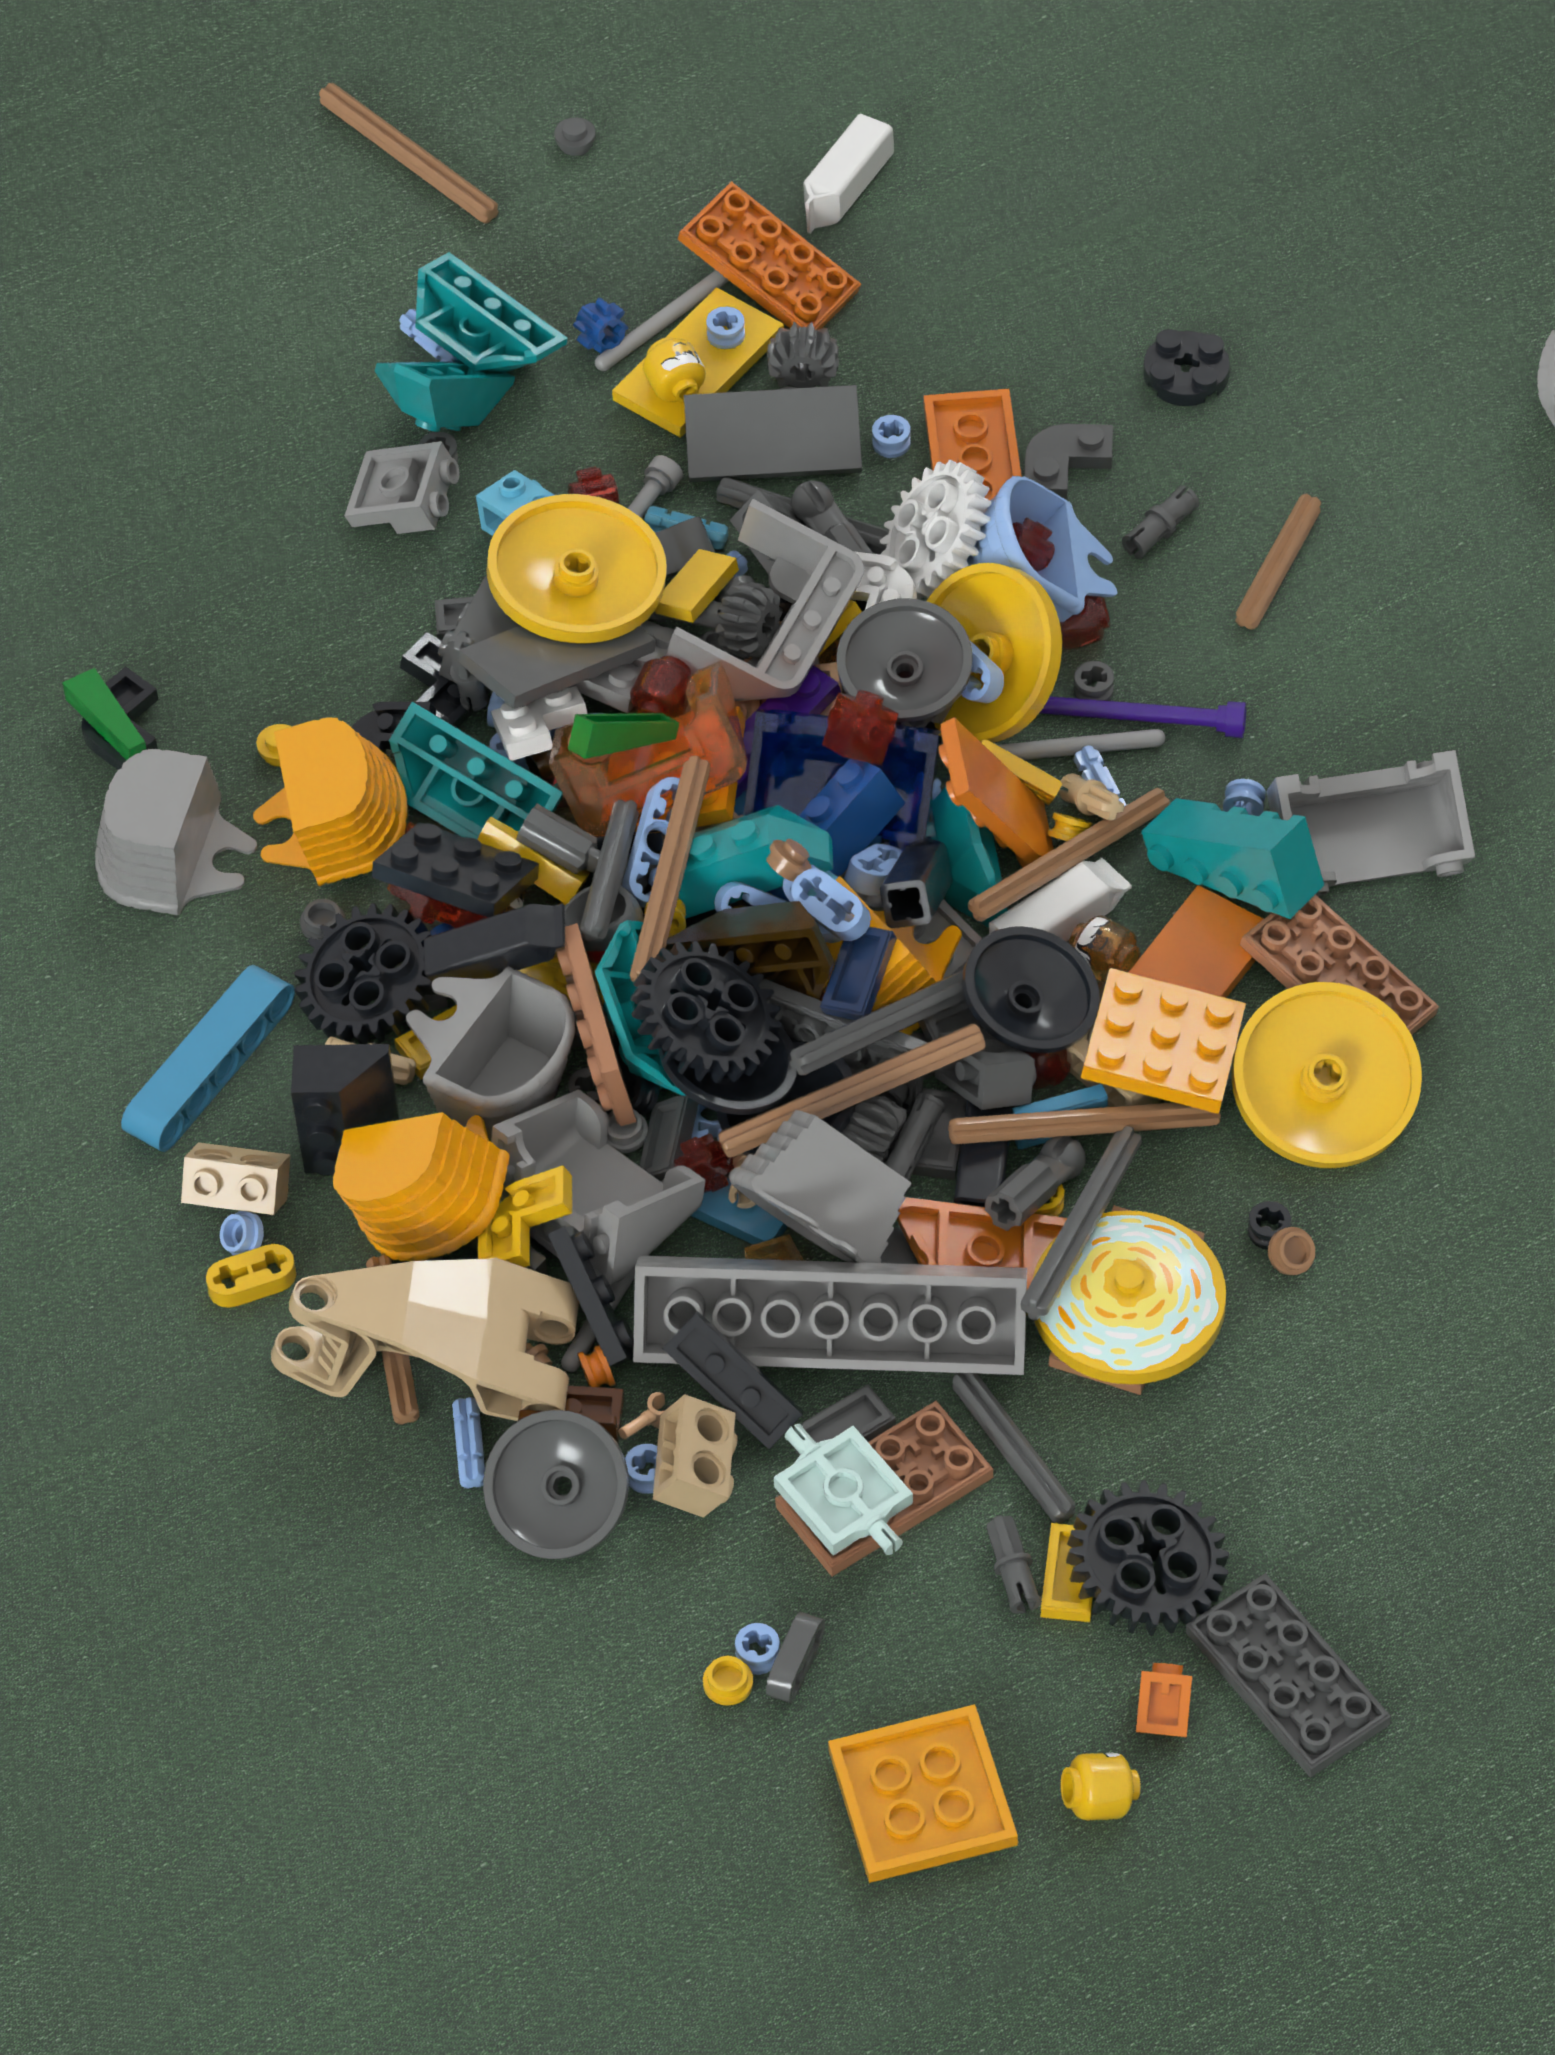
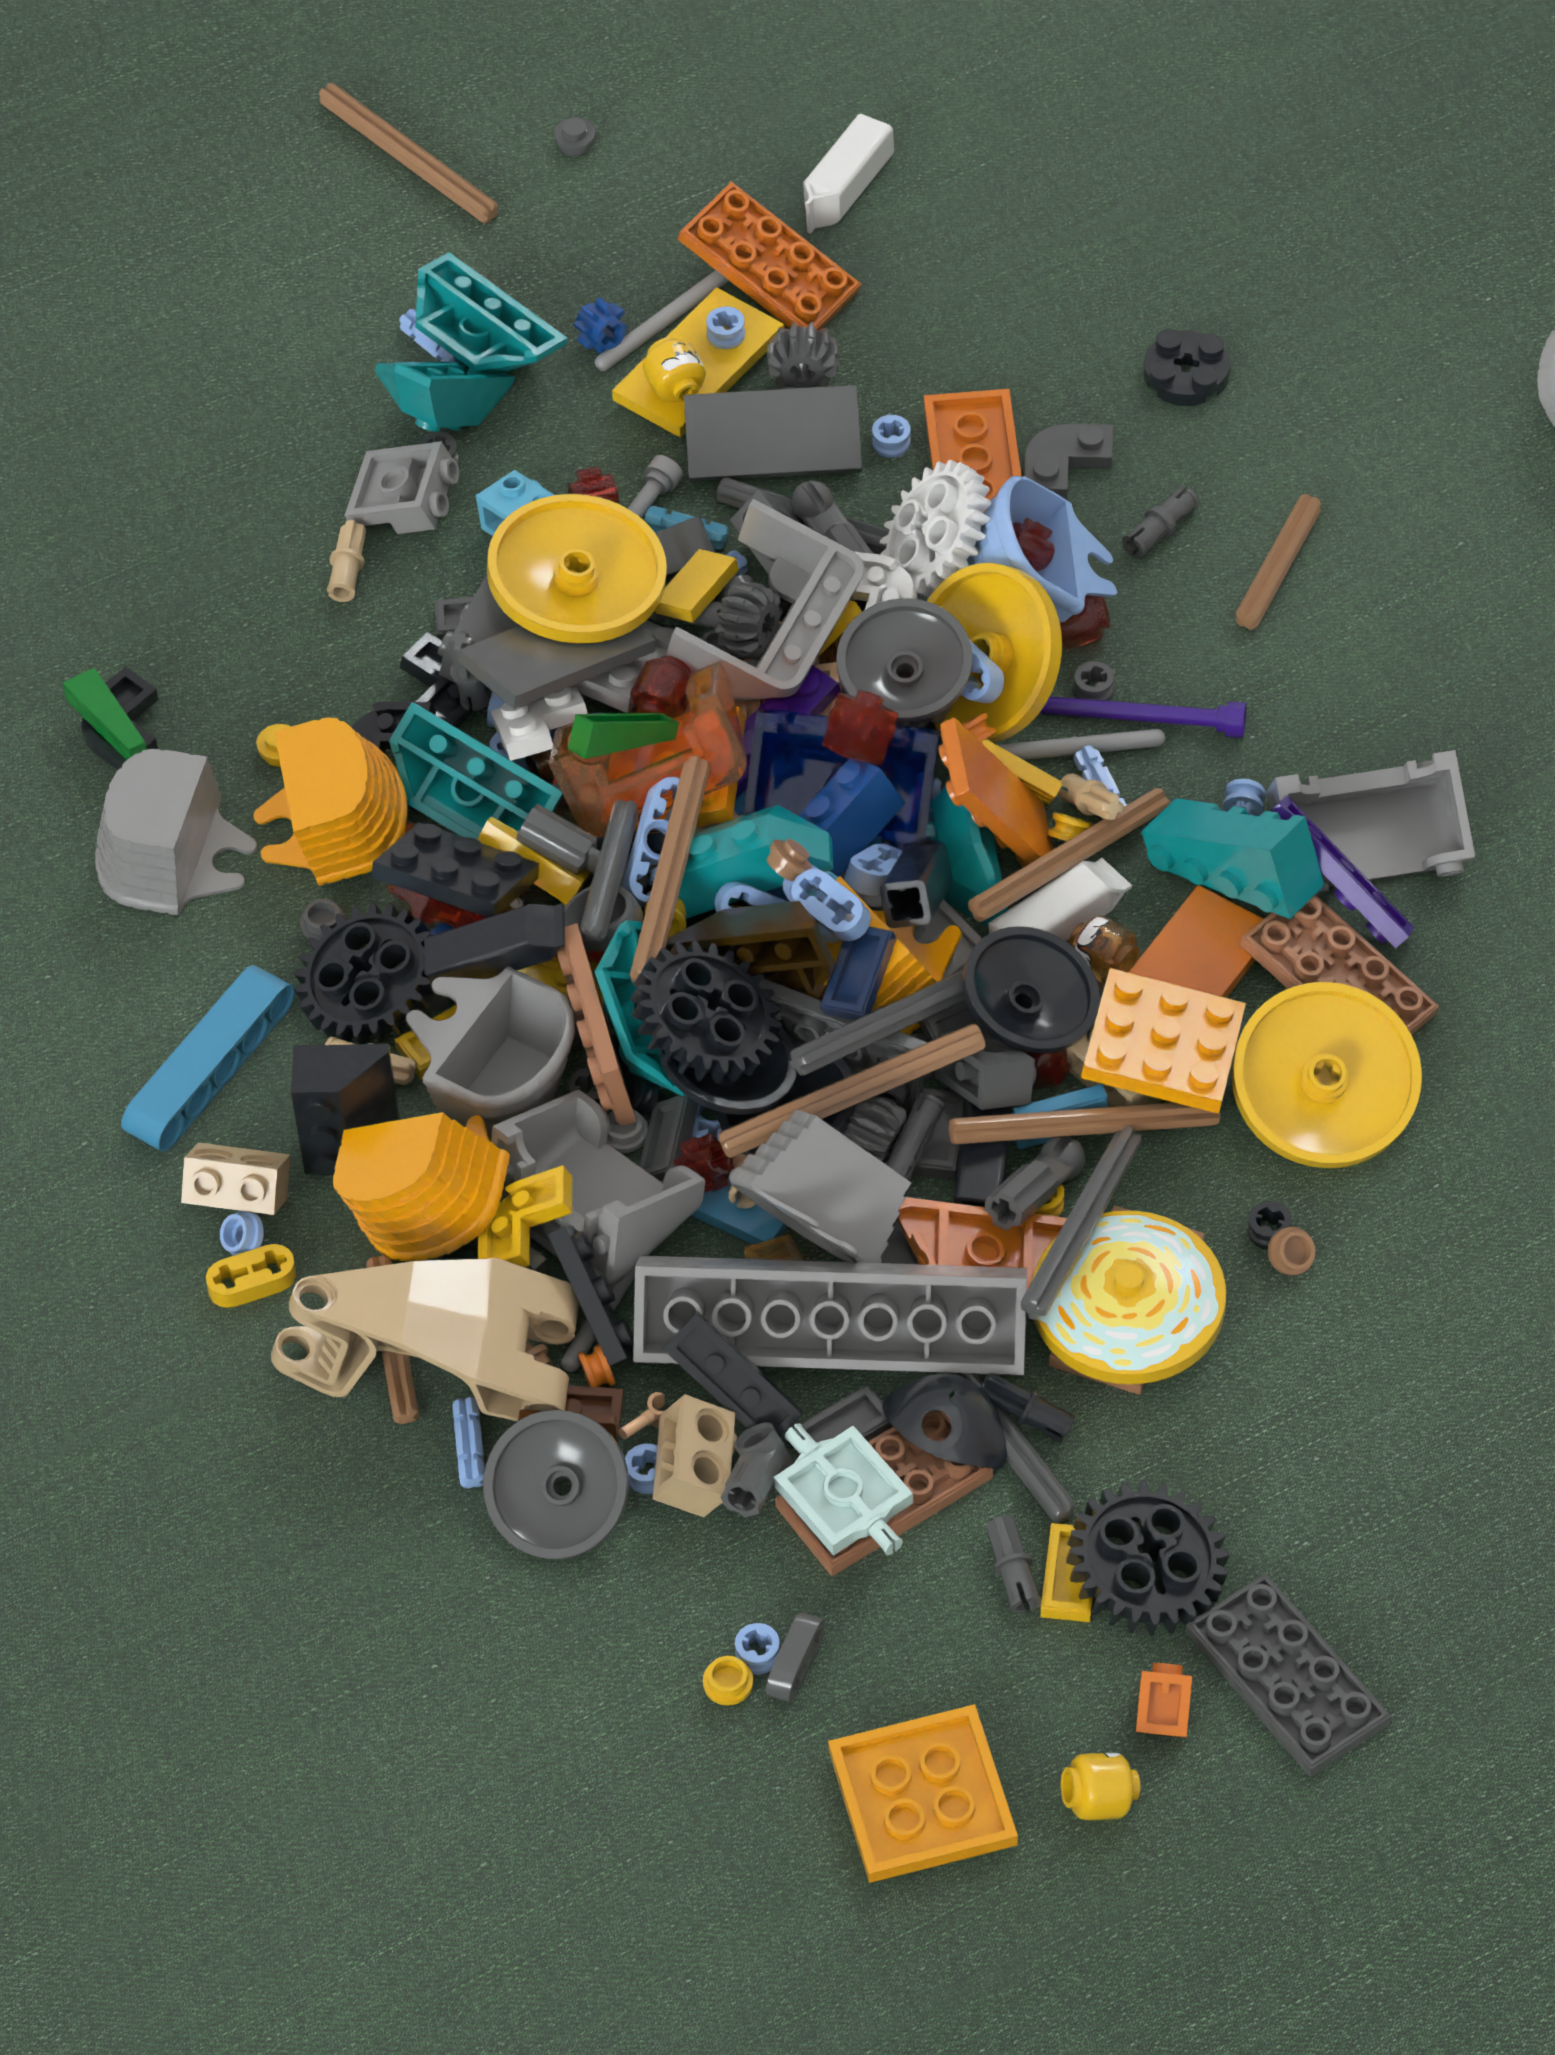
none -> tan axle [327,520,366,602]
none -> dark grey piece [721,1422,794,1518]
none -> black piece [882,1373,1007,1469]
none -> orange bush [962,711,996,742]
none -> black axle [980,1374,1075,1443]
none -> dark purple plate [1270,795,1415,949]

